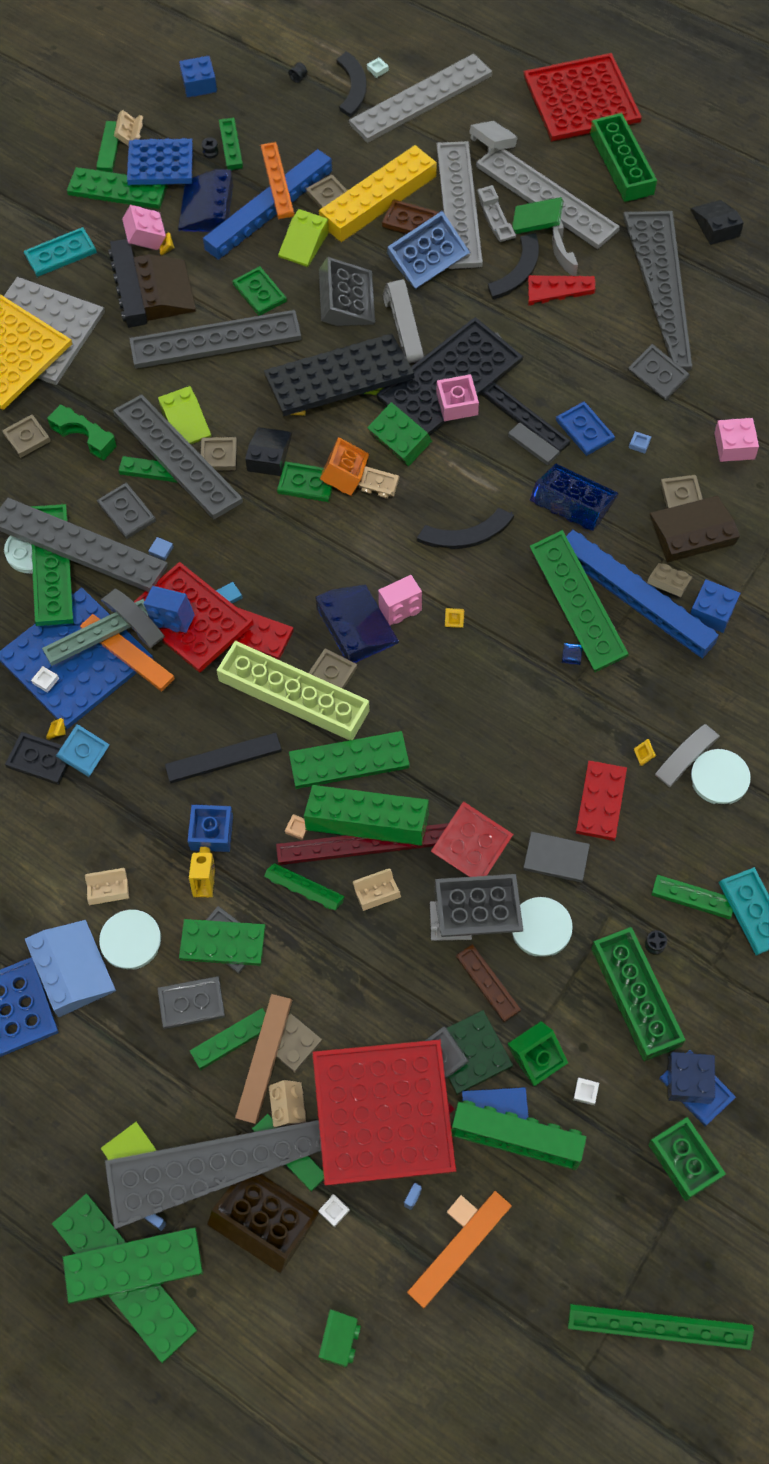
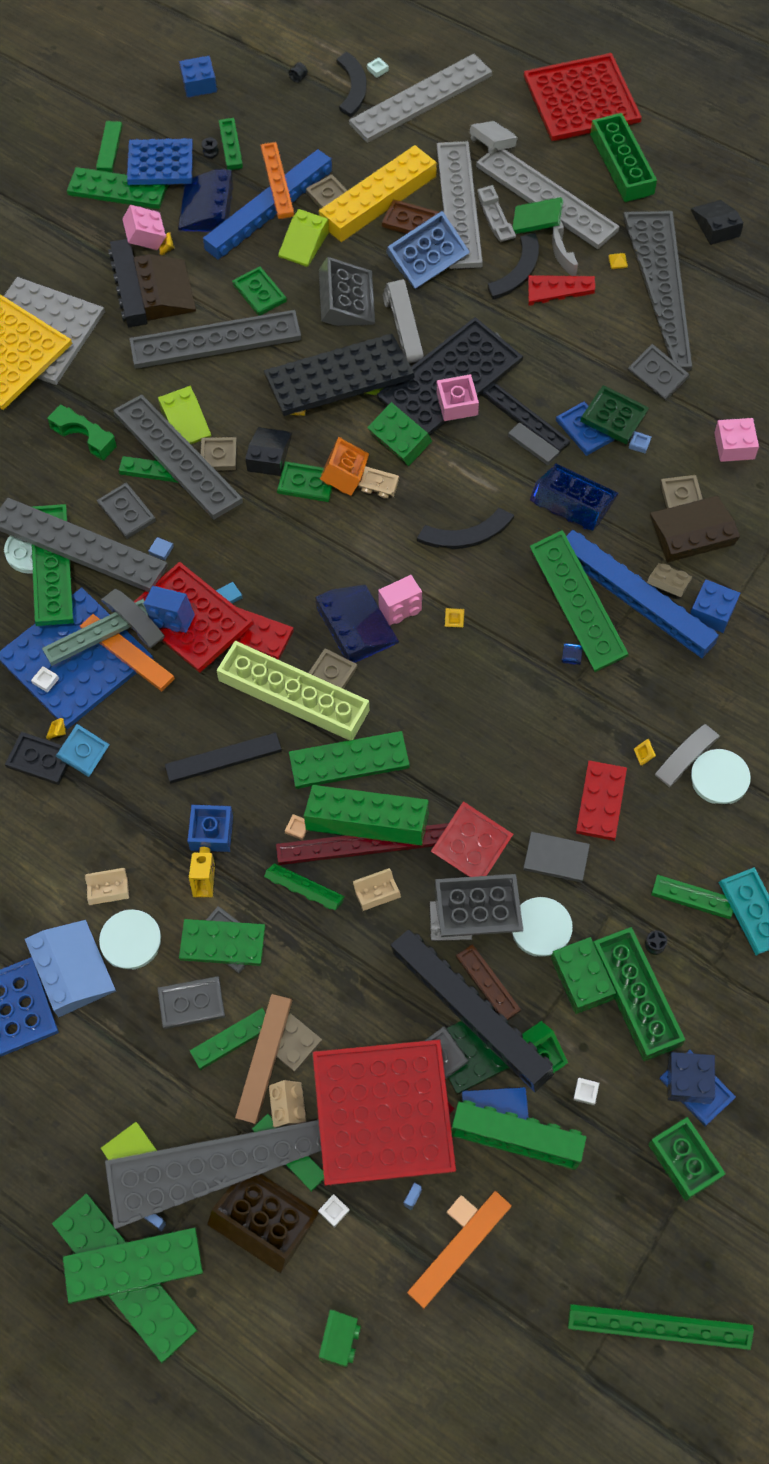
dark tan plate [2,414,51,458] -> none
teal tile [23,227,97,277] -> none
tan bracket [114,110,143,146] -> none
none -> black brick [391,929,554,1092]
none -> green brick [551,937,616,1015]
none -> dark green plate [580,385,649,445]
none -> yellow slope [608,253,628,269]

